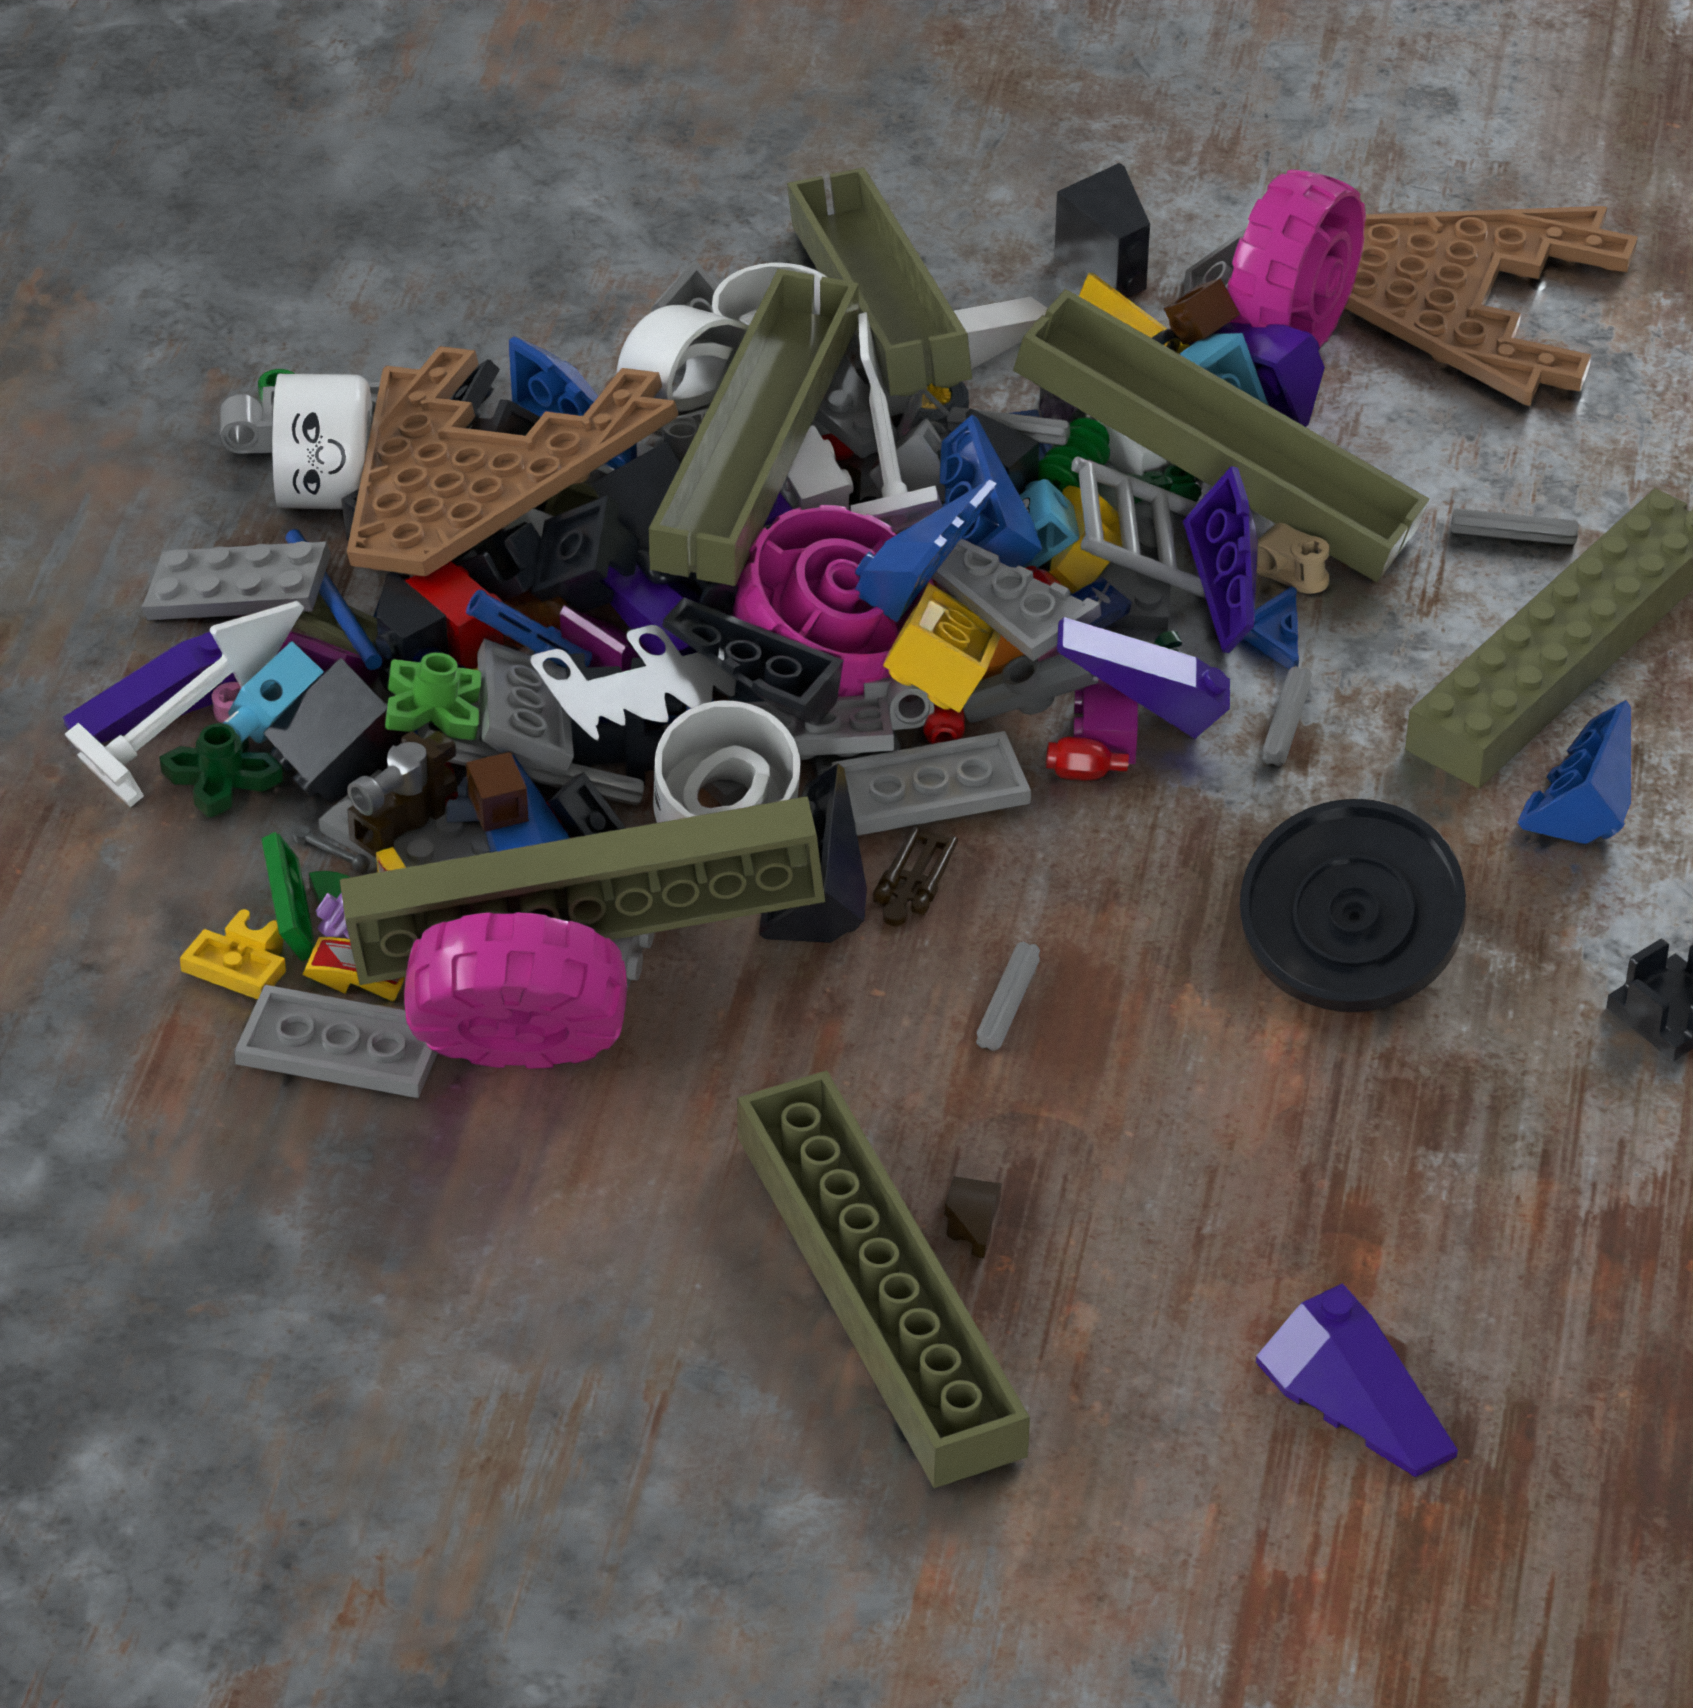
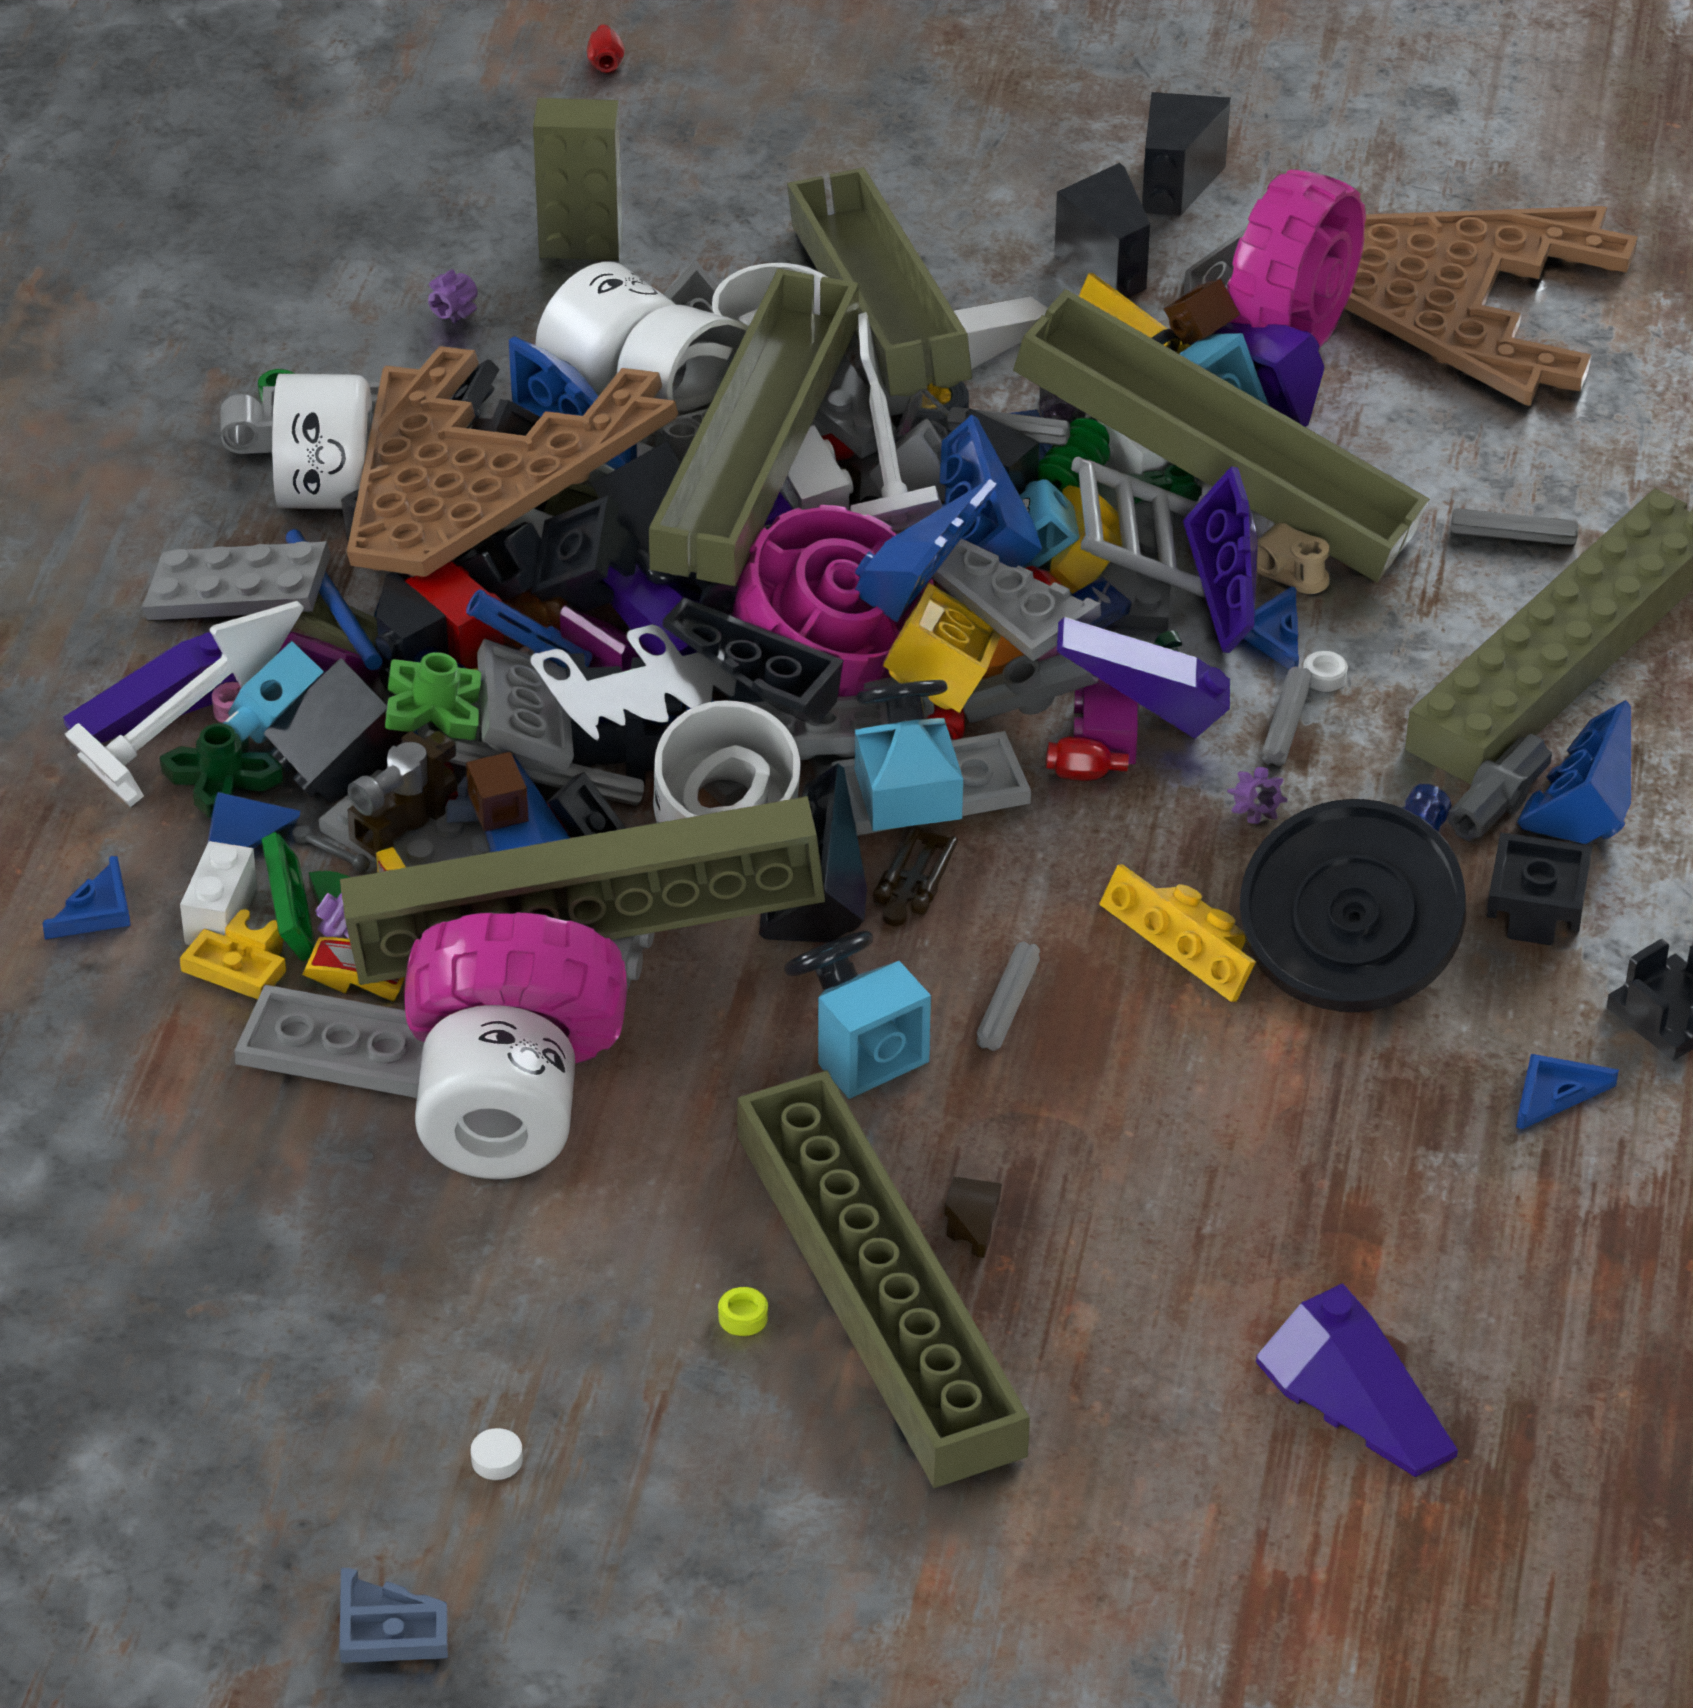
none -> blue tile [42,856,131,940]
none -> white brick [180,841,257,945]
none -> blue tile [207,792,300,849]
none -> sand blue wing [339,1567,448,1663]
none -> white piece [415,1005,575,1179]
none -> medium lavender gear [428,269,478,323]
none -> white tile [470,1428,523,1480]
none -> olive brick [533,98,623,261]
none -> white piece [536,261,677,396]
none -> red plant [586,24,625,73]
none -> neon yellow tile [718,1287,768,1336]
none -> medium azure piece [784,931,931,1099]
none -> medium azure piece [854,679,963,831]
none -> yellow bracket [1099,864,1256,1002]
none -> black slope [1142,92,1231,216]
none -> medium lavender gear [1227,767,1288,824]
none -> white tile [1303,651,1348,692]
none -> clear blue wheel [1402,784,1452,832]
none -> dark grey piece [1448,733,1552,842]
none -> black panel [1487,832,1593,945]
none -> blue tile [1516,1054,1619,1129]

